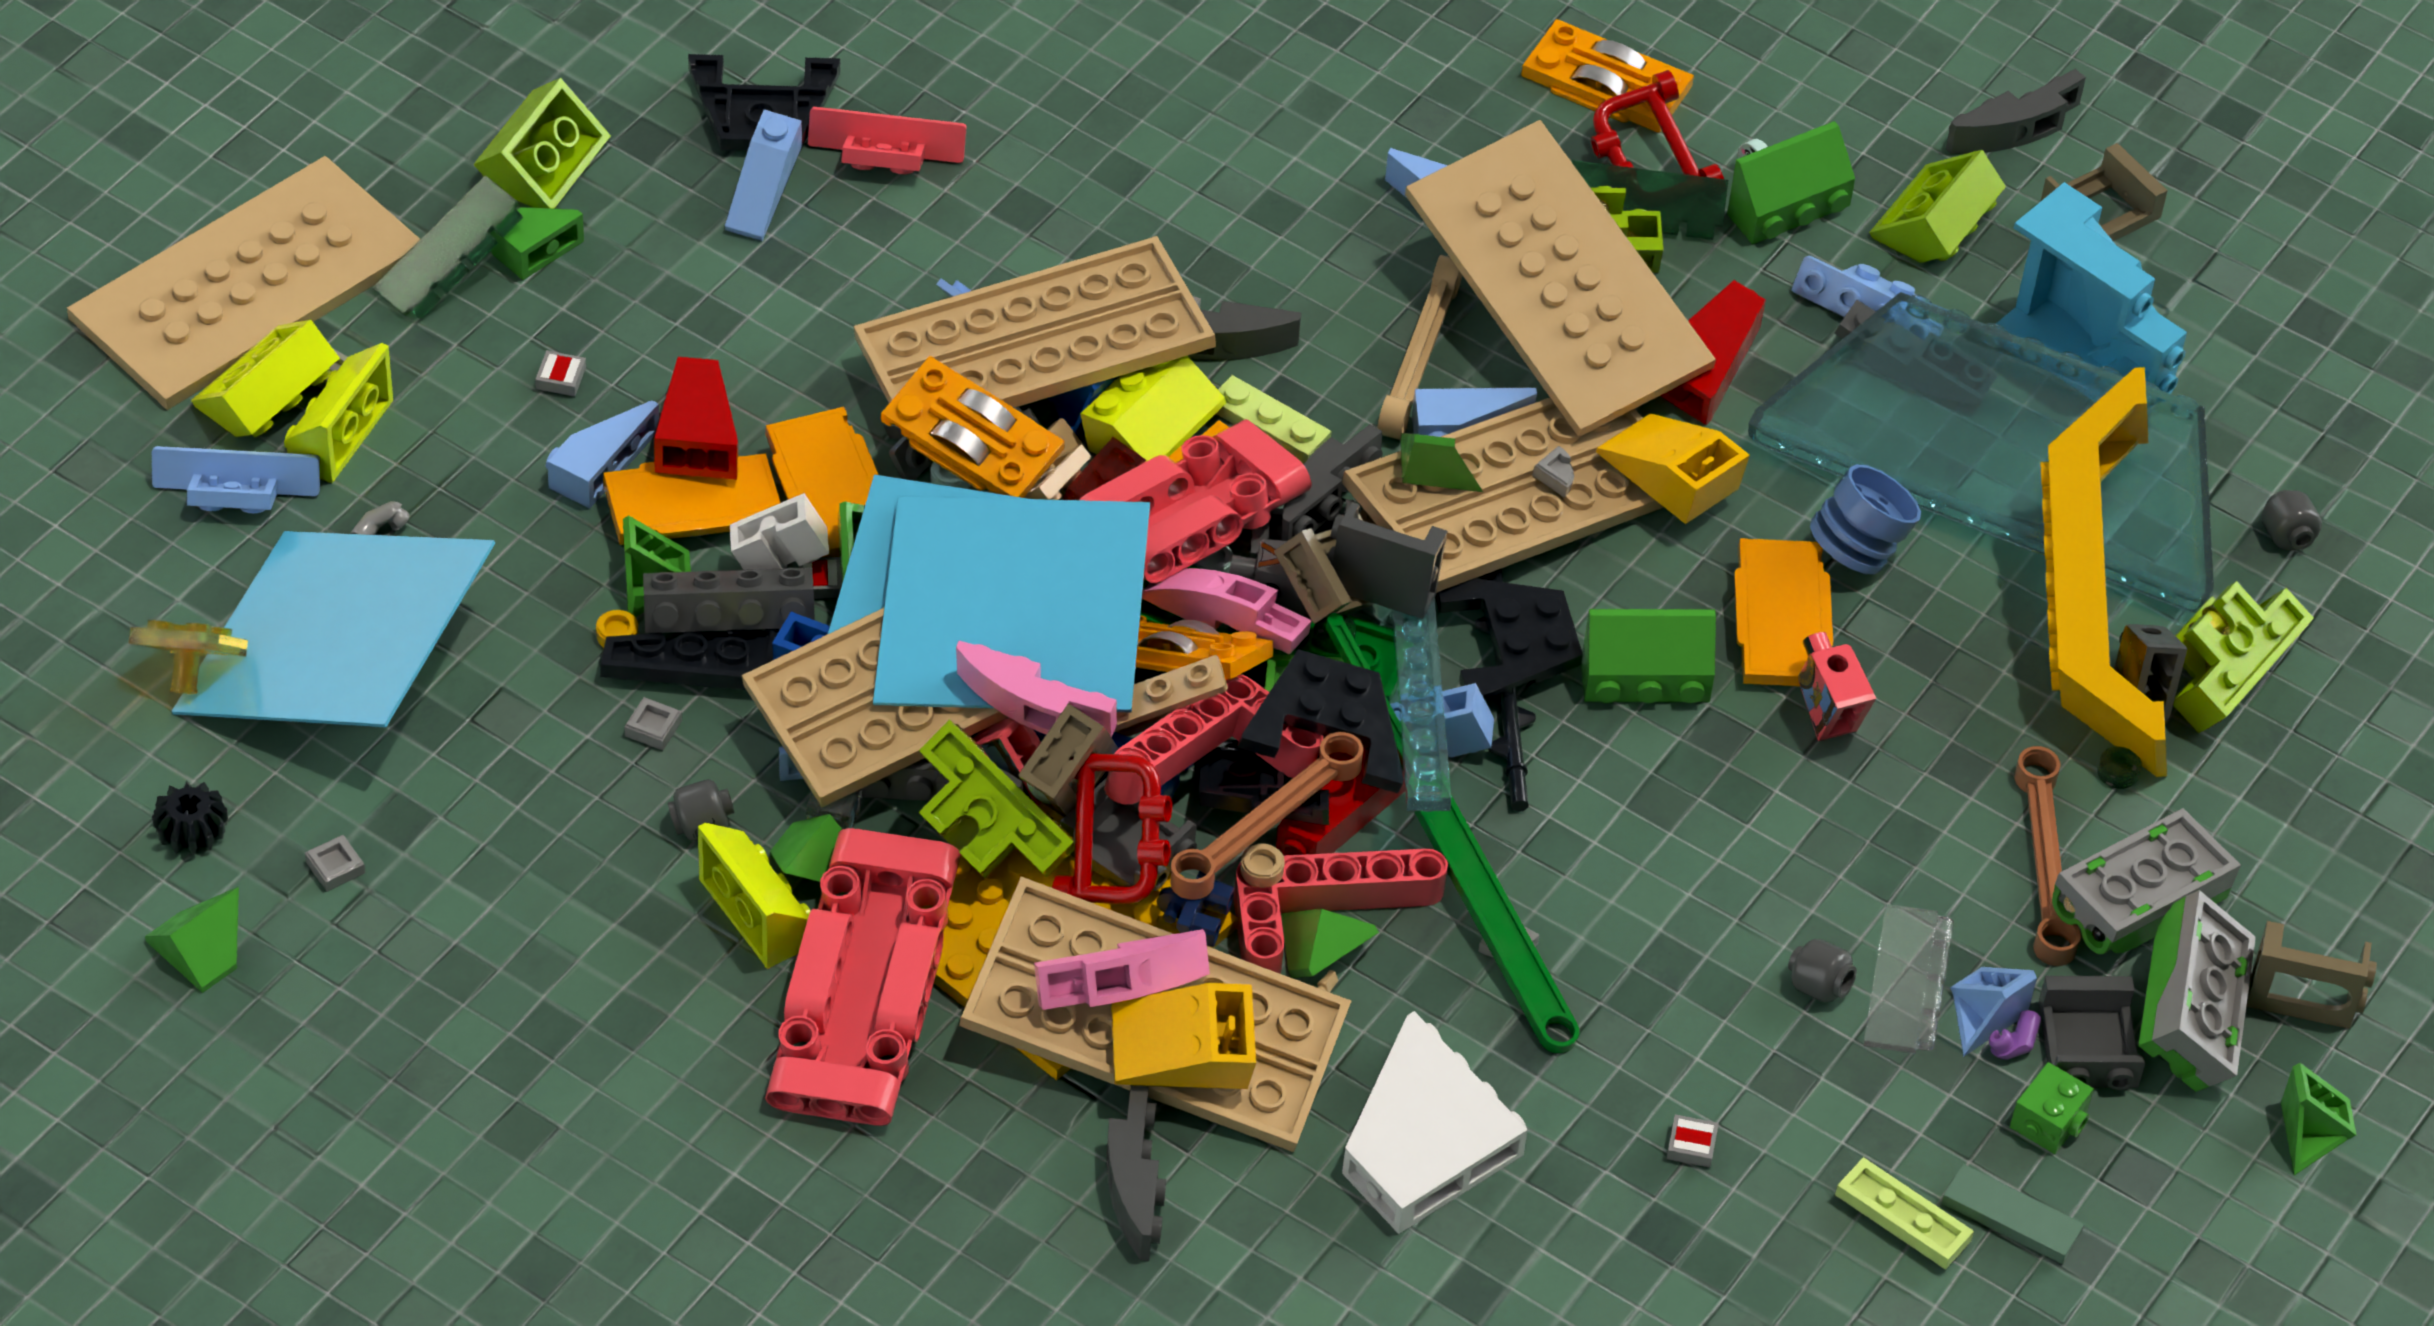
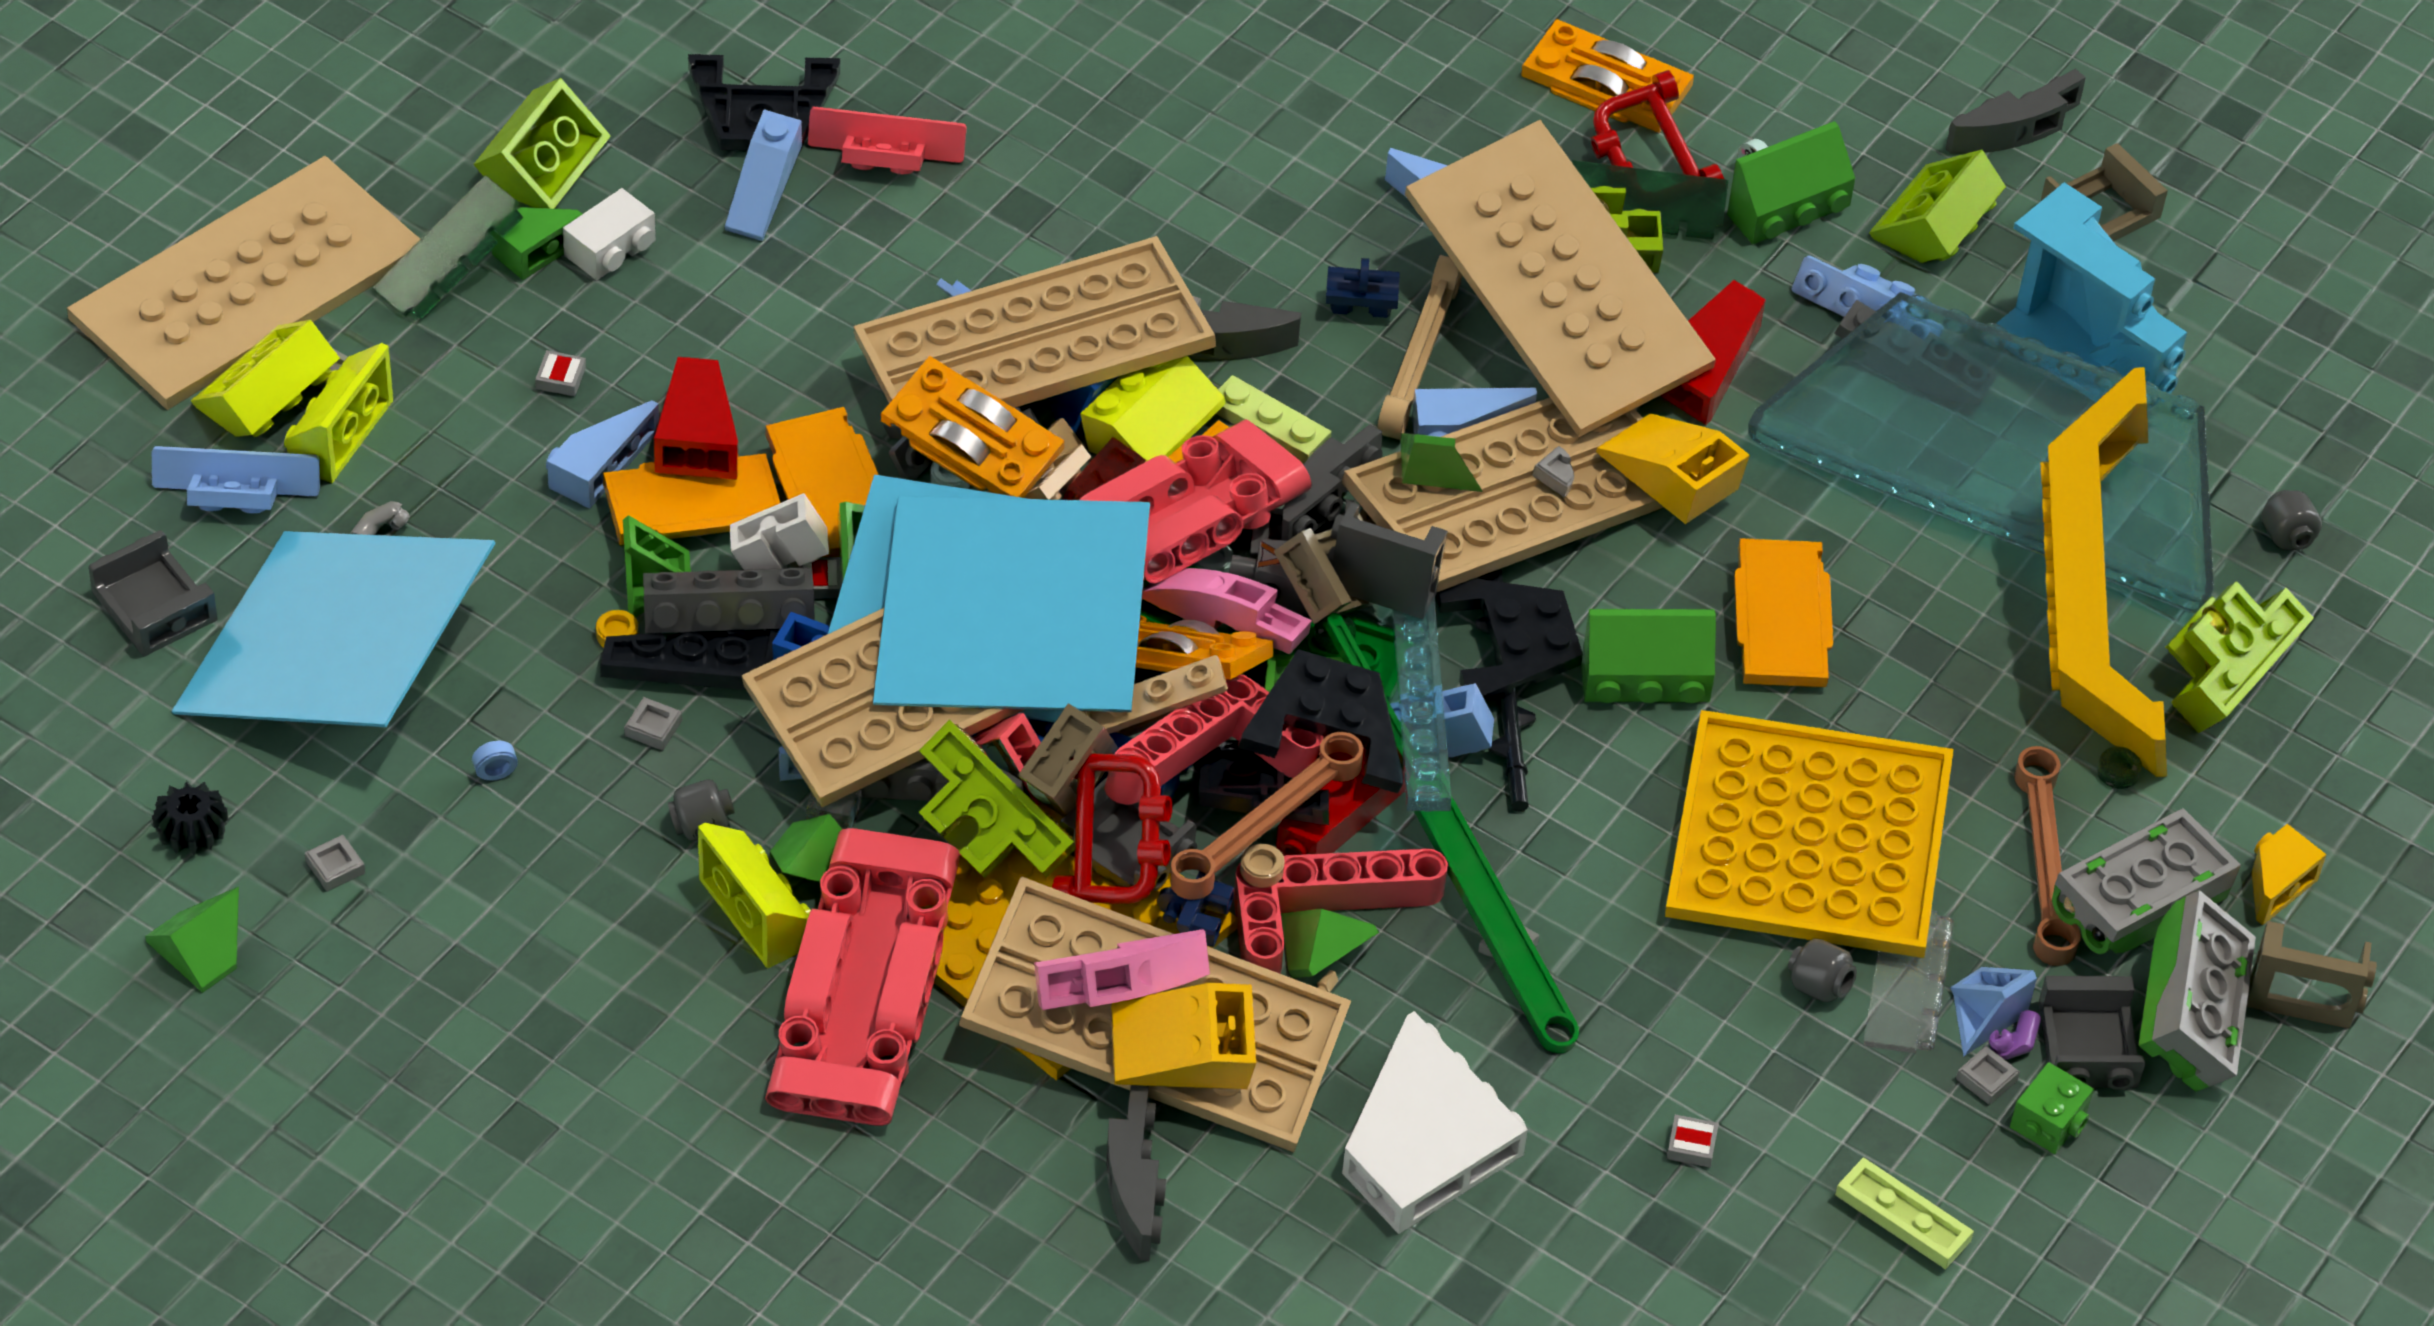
clear yellow plate [129,620,248,694] -> none
bright pink slope [956,640,1117,738] -> none
coral torso [1798,632,1876,741] -> none
medium blue wheel [1810,464,1921,575] -> none
sand green tile [1941,1164,2084,1265] -> none
dark grey torso [2114,624,2187,719] -> none
bright green slope [2281,1063,2356,1175] -> none
none -> dark grey panel [88,530,218,657]
none -> light blue tile [472,741,518,781]
none -> white brick [563,188,656,281]
none -> dark blue hips [1325,258,1400,318]
none -> yellow plate [1665,710,1954,958]
none -> light grey tile [1956,1046,2020,1105]
none -> yellow slope [2251,824,2327,925]

